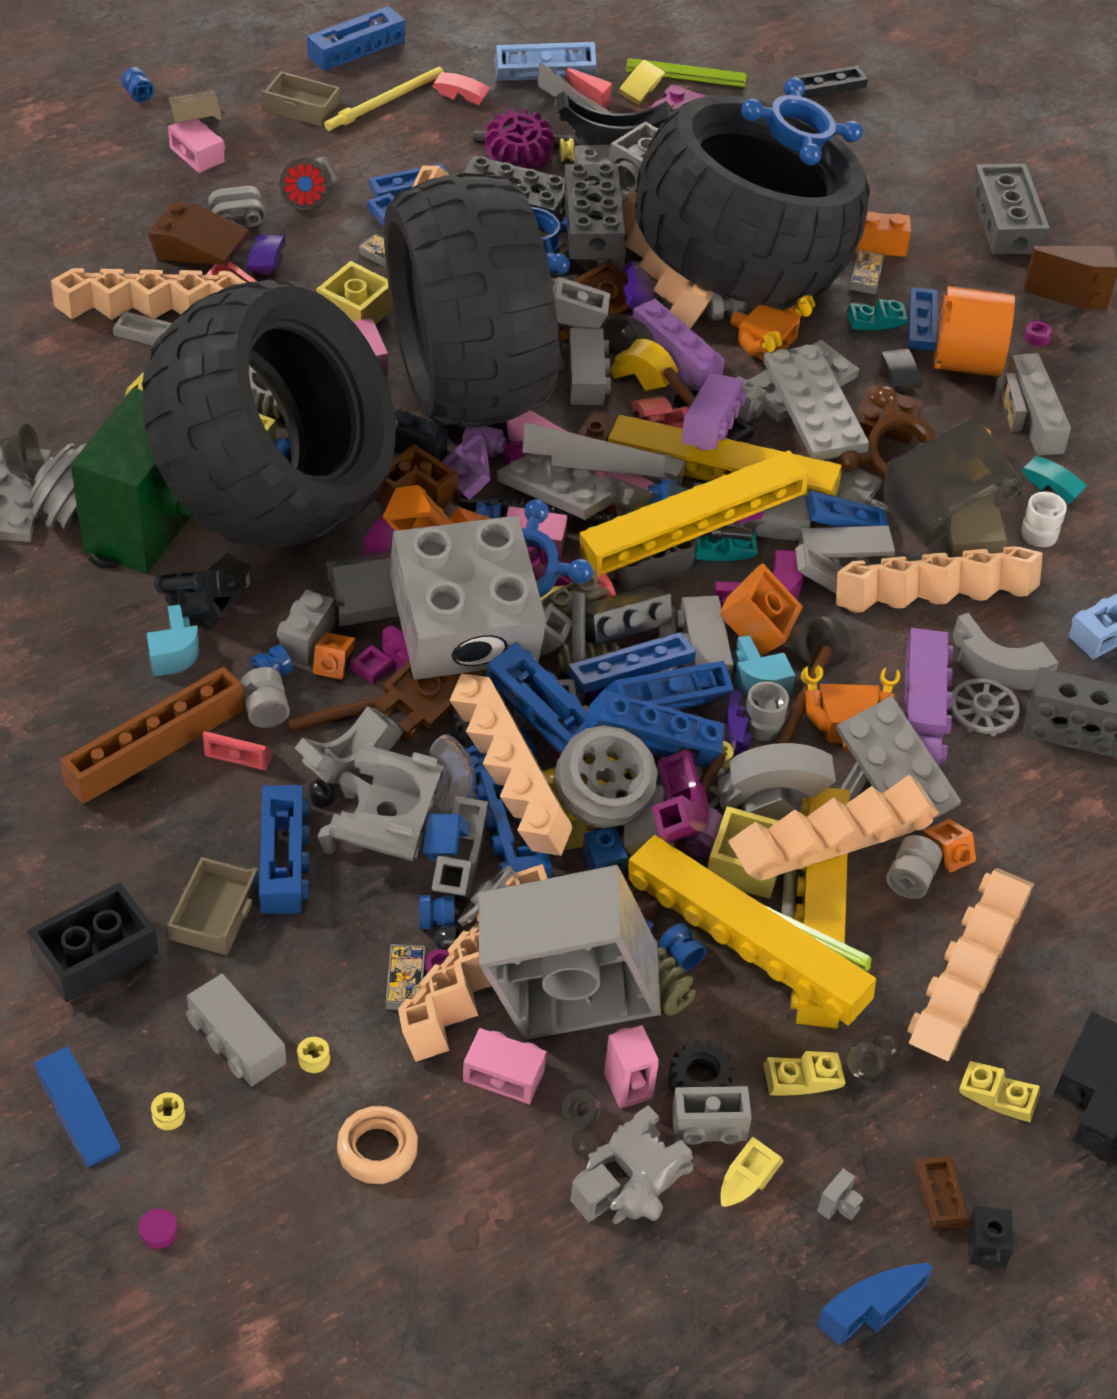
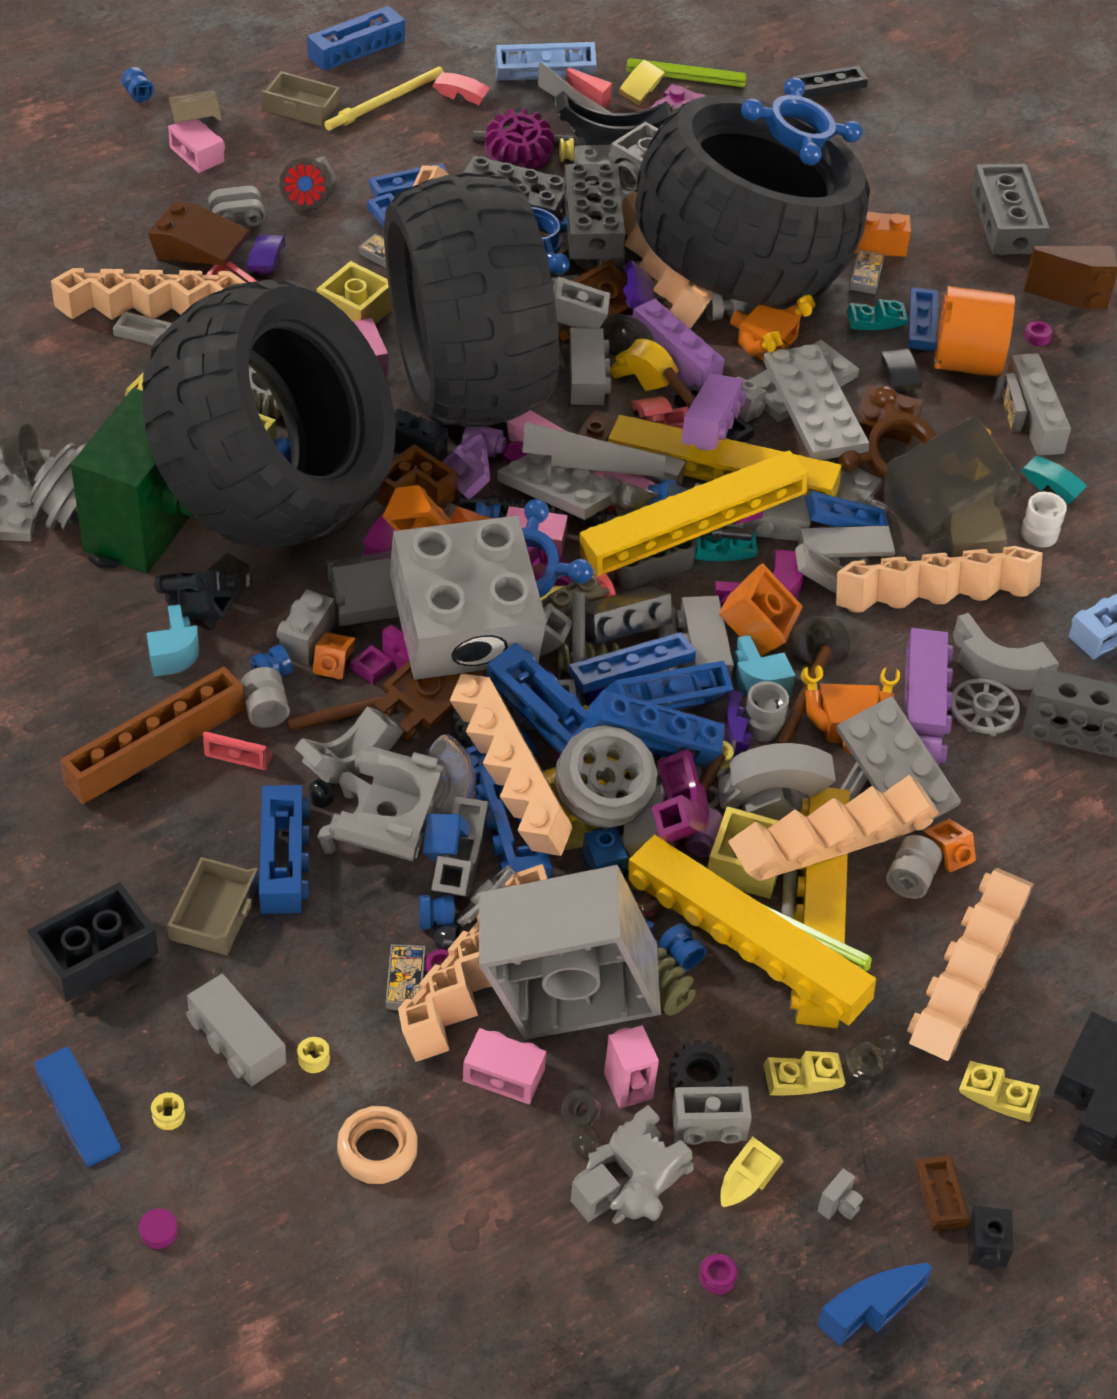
none -> magenta tile [699,1254,738,1295]

